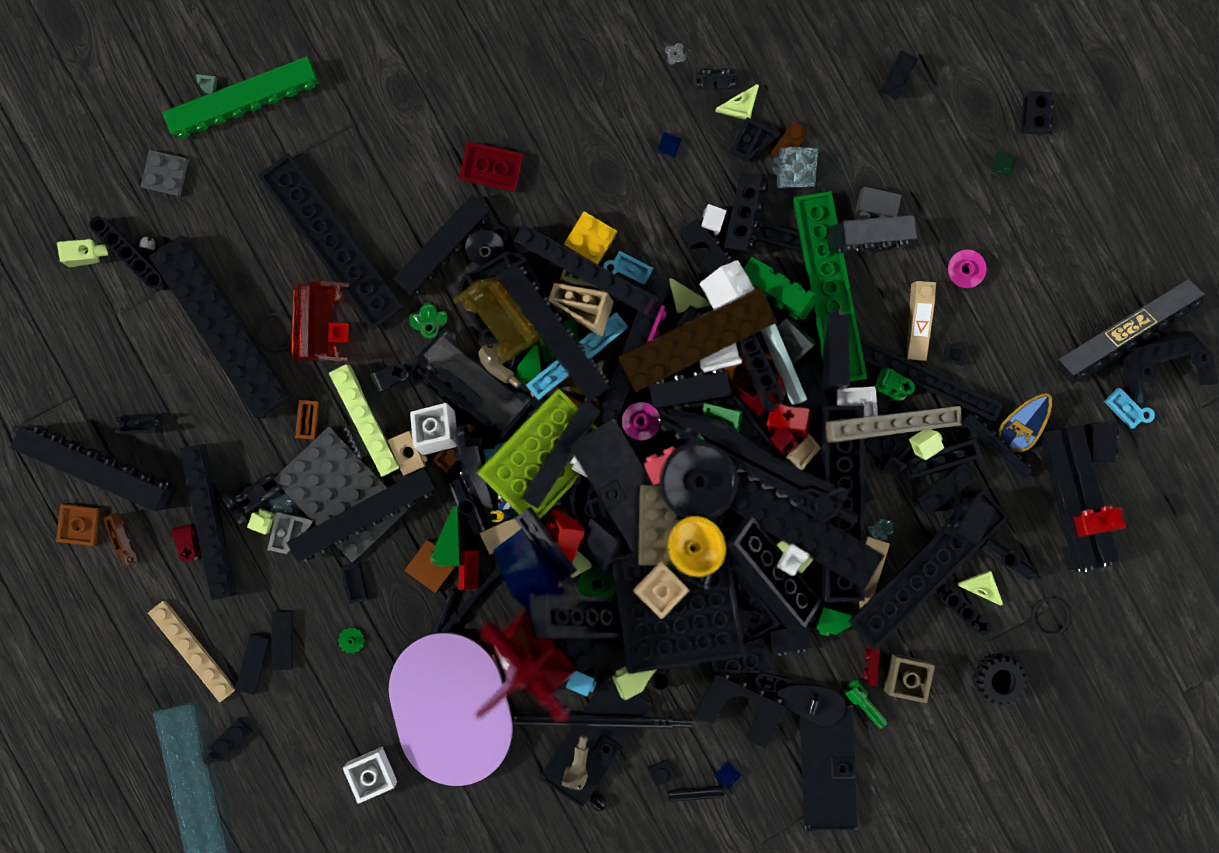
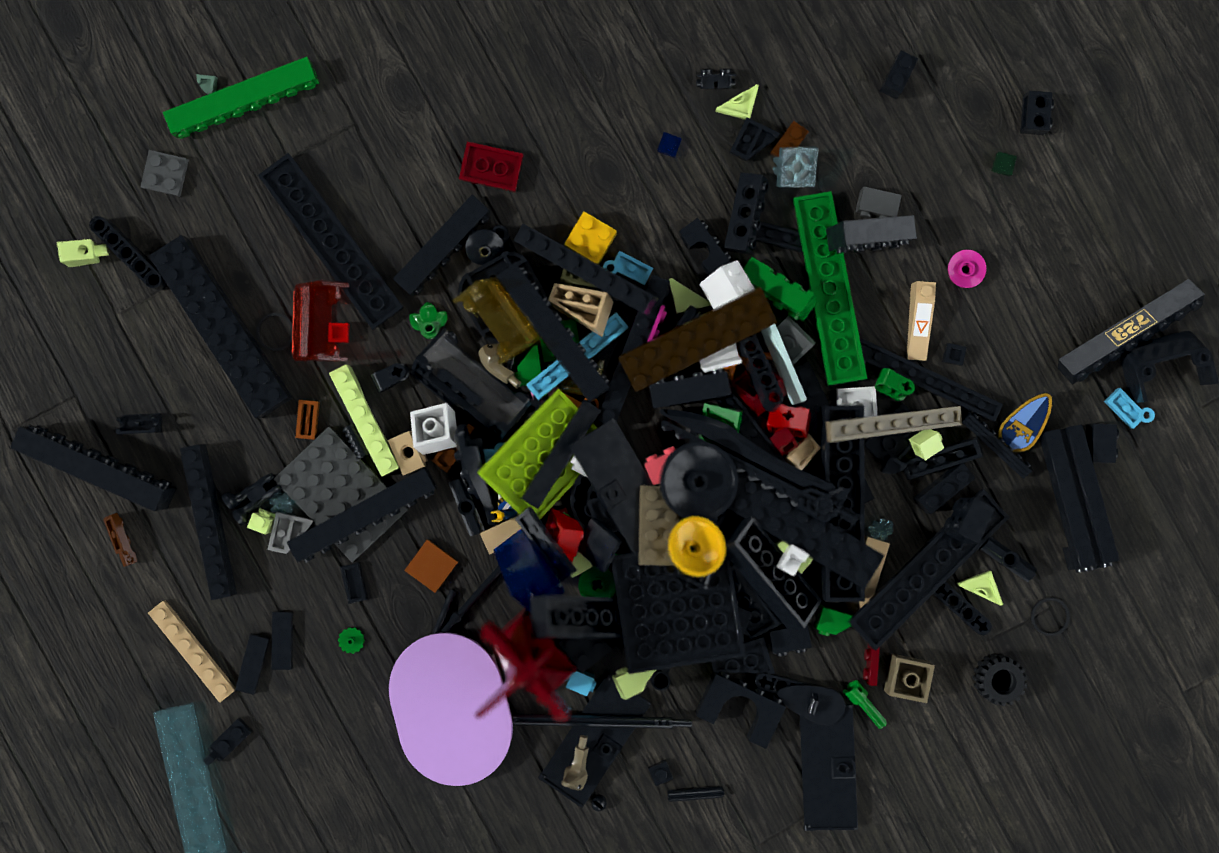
dark orange tile [56,503,101,546] -> none
light grey hinge [138,237,155,252] -> none
dark red piece [172,523,201,562] -> none
white brick [343,747,398,804] -> none
green slope [431,506,459,568] -> none
red plate [458,550,479,590] -> none
dark pink dish [622,402,660,440] -> none
tan plate [633,562,689,619] -> none
clear plate [665,43,686,65] -> none
white panel [701,204,726,236] -> none
clear blue plate [714,761,742,789] -> none
black brick [823,311,850,390] -> none
red brick [1074,506,1126,537] -> none

